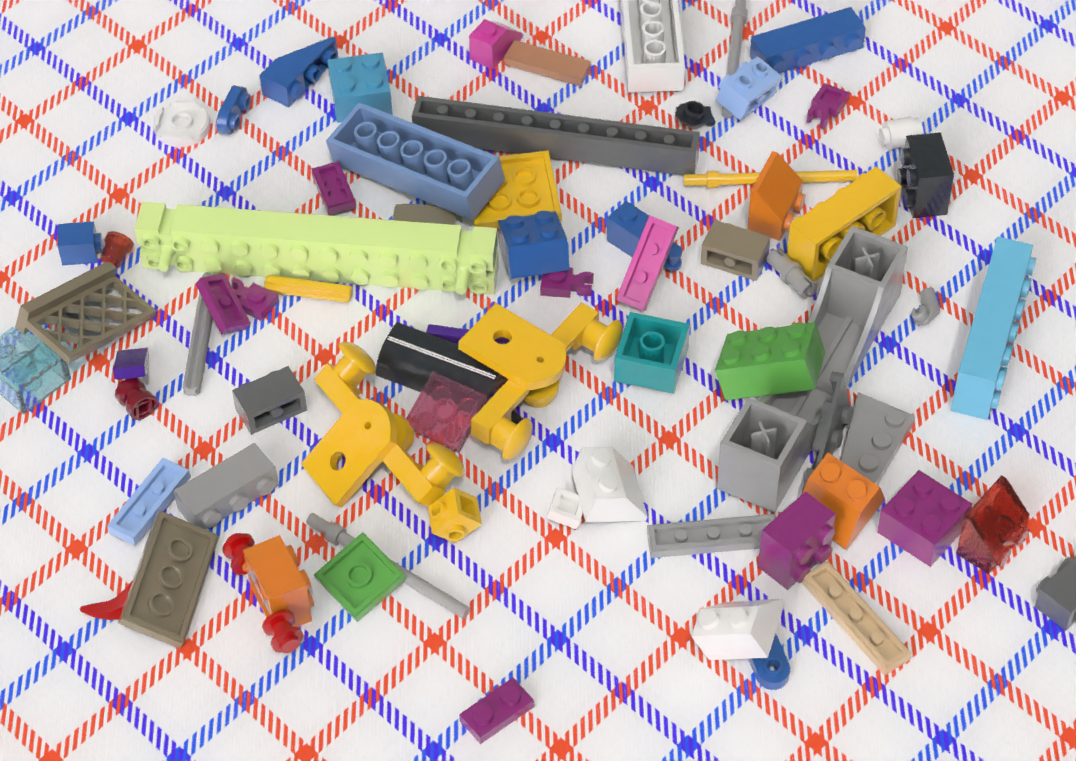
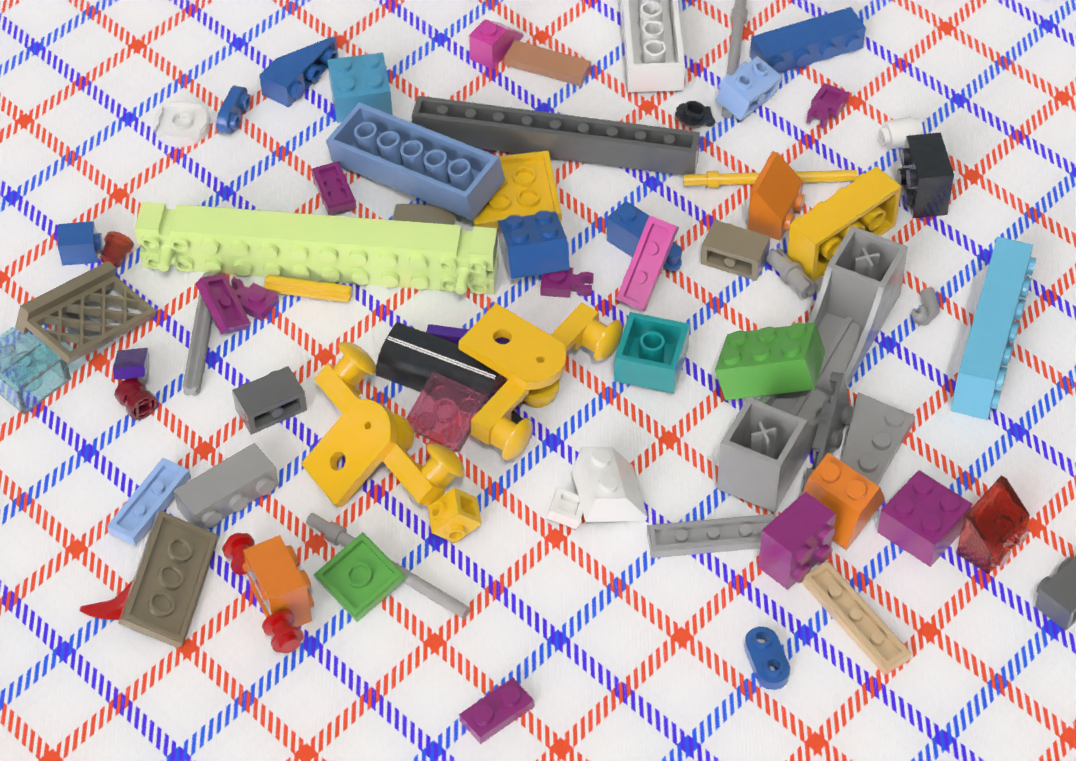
white slope [691,599,785,660] -> none

